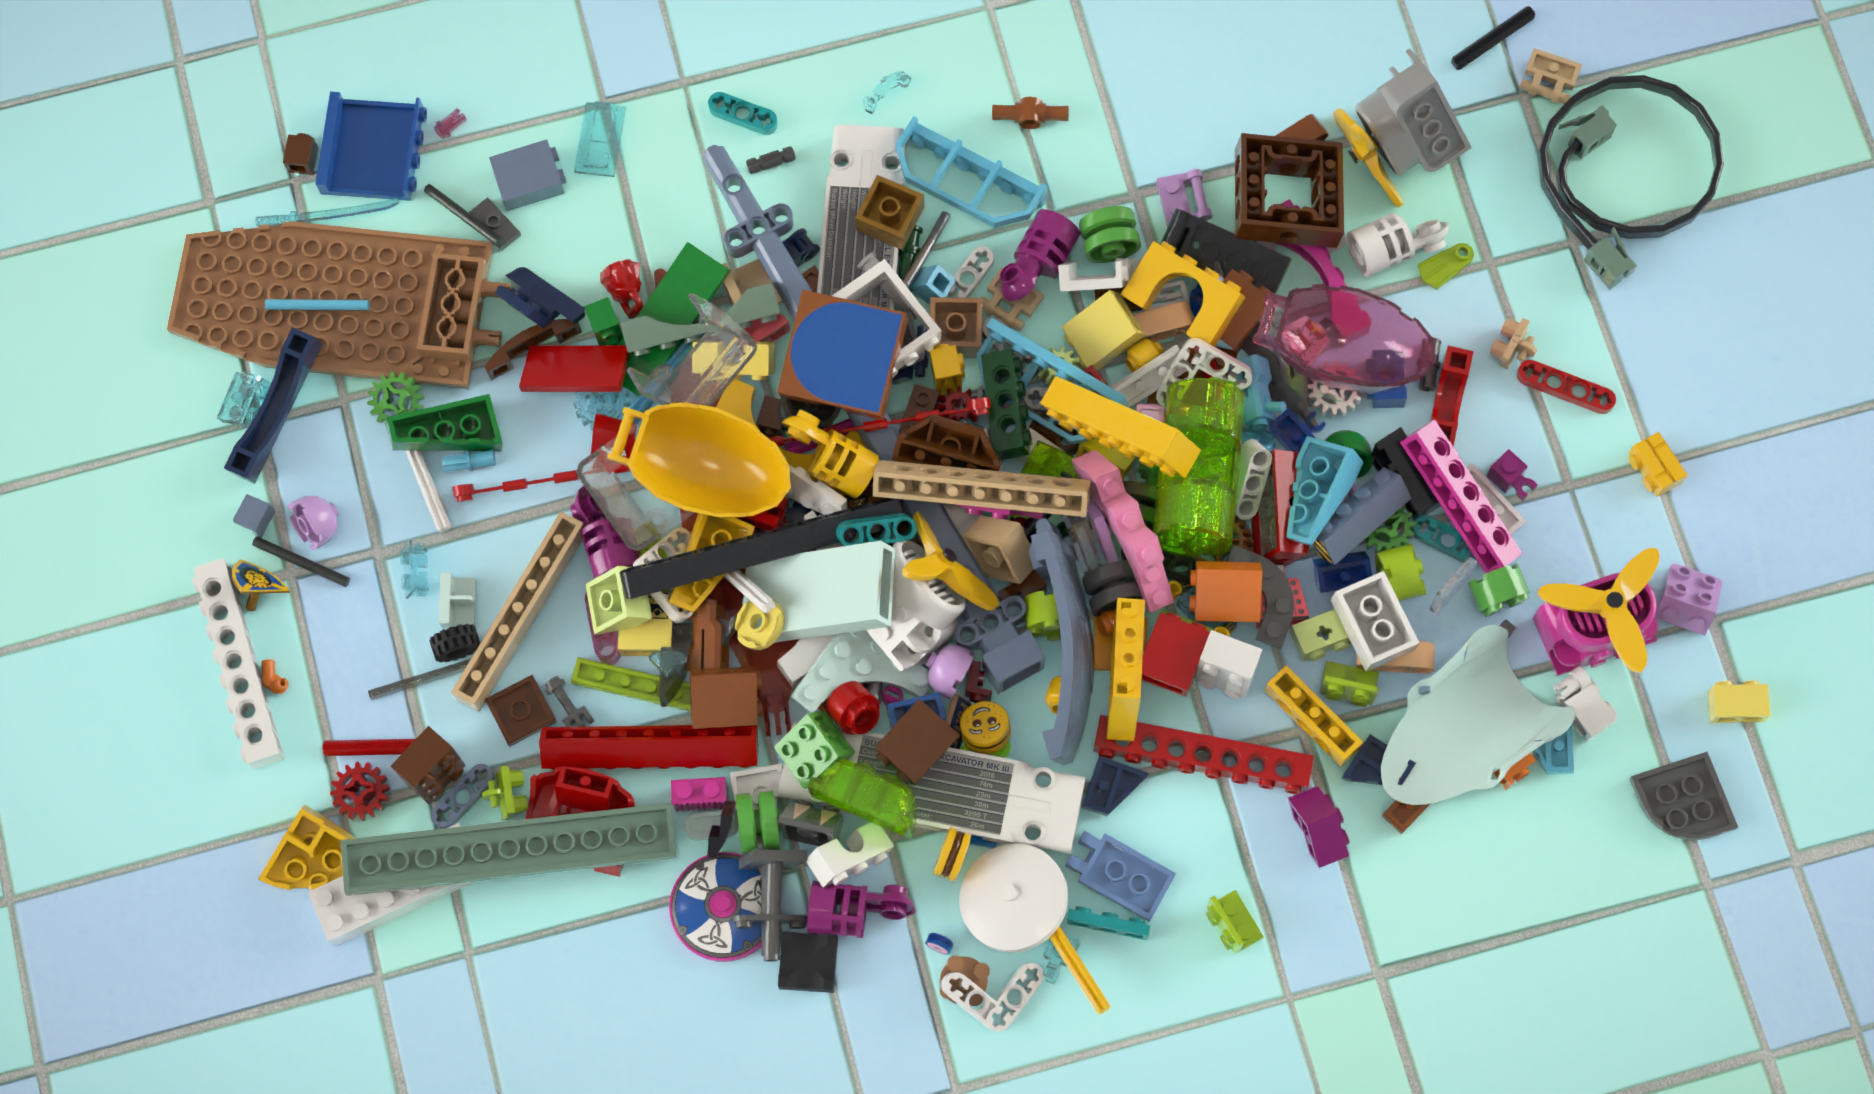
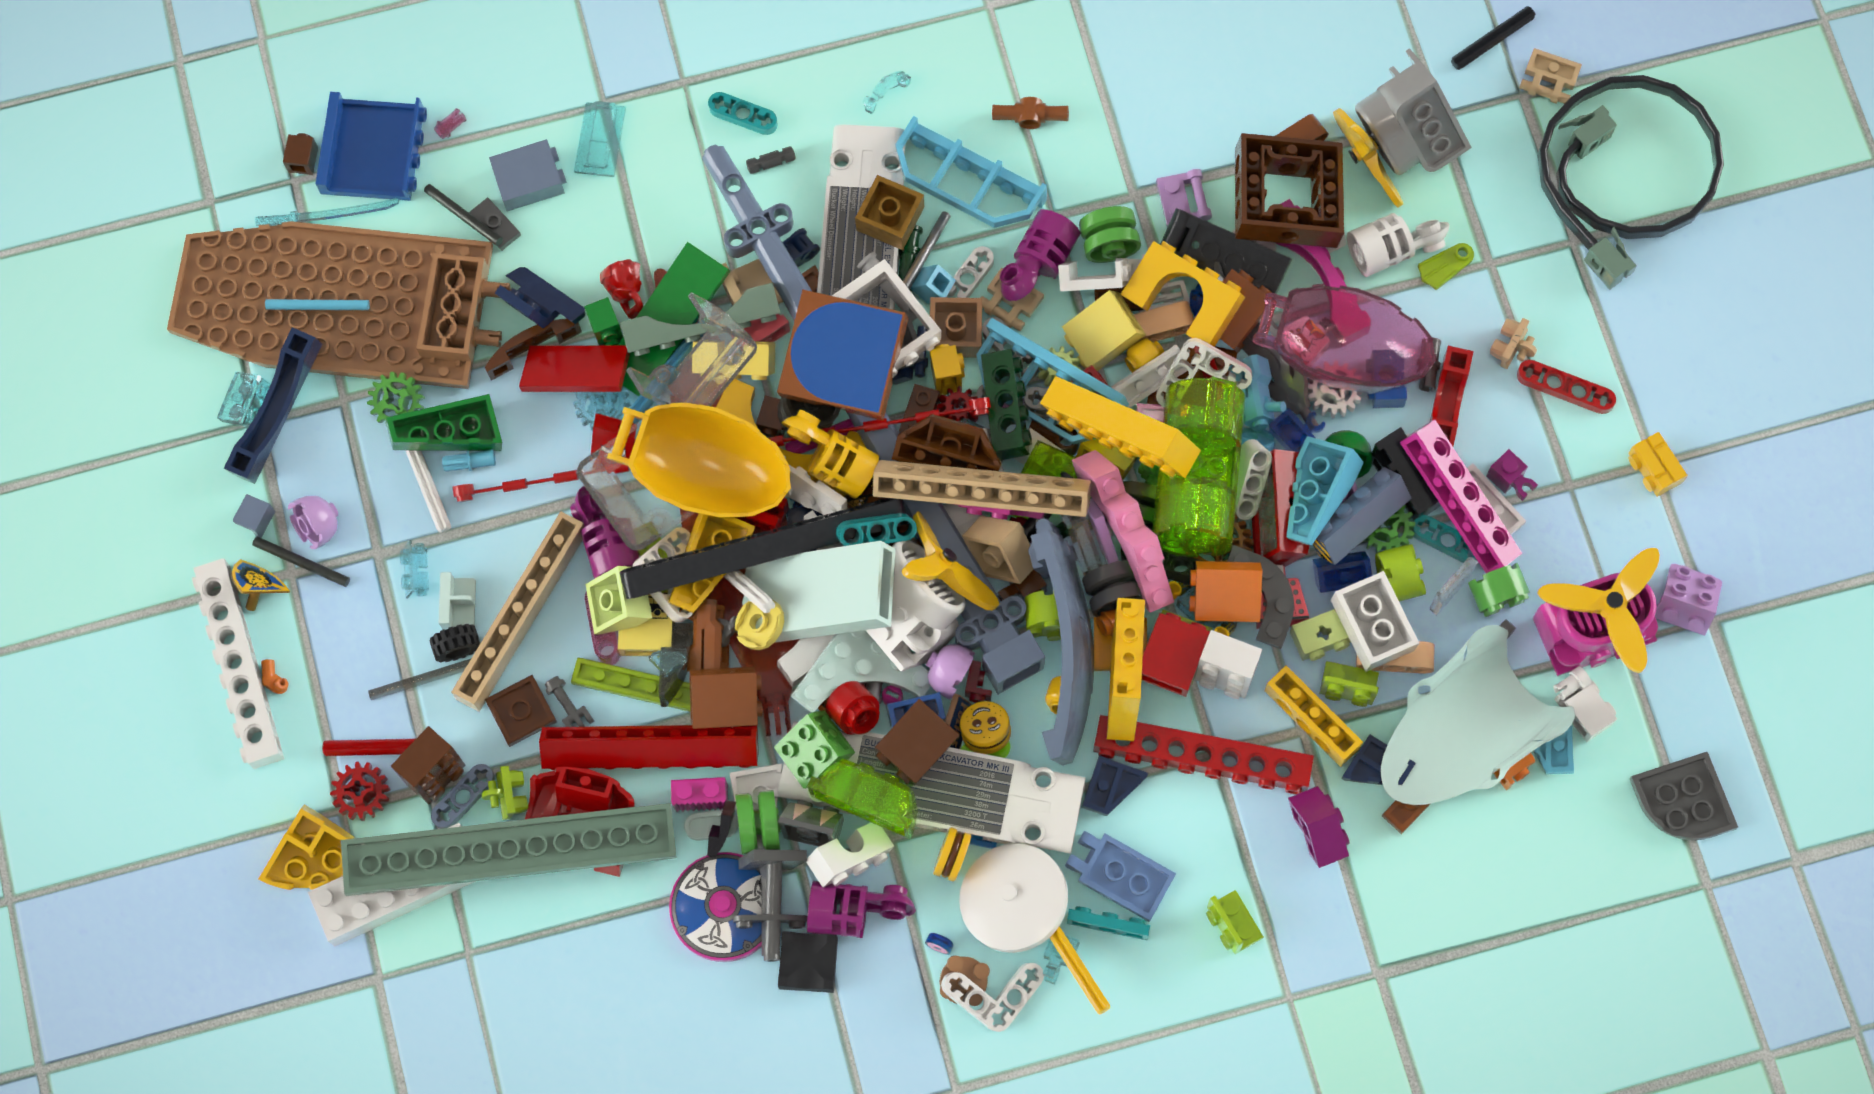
light yellow brick [1708,680,1771,723] -> none

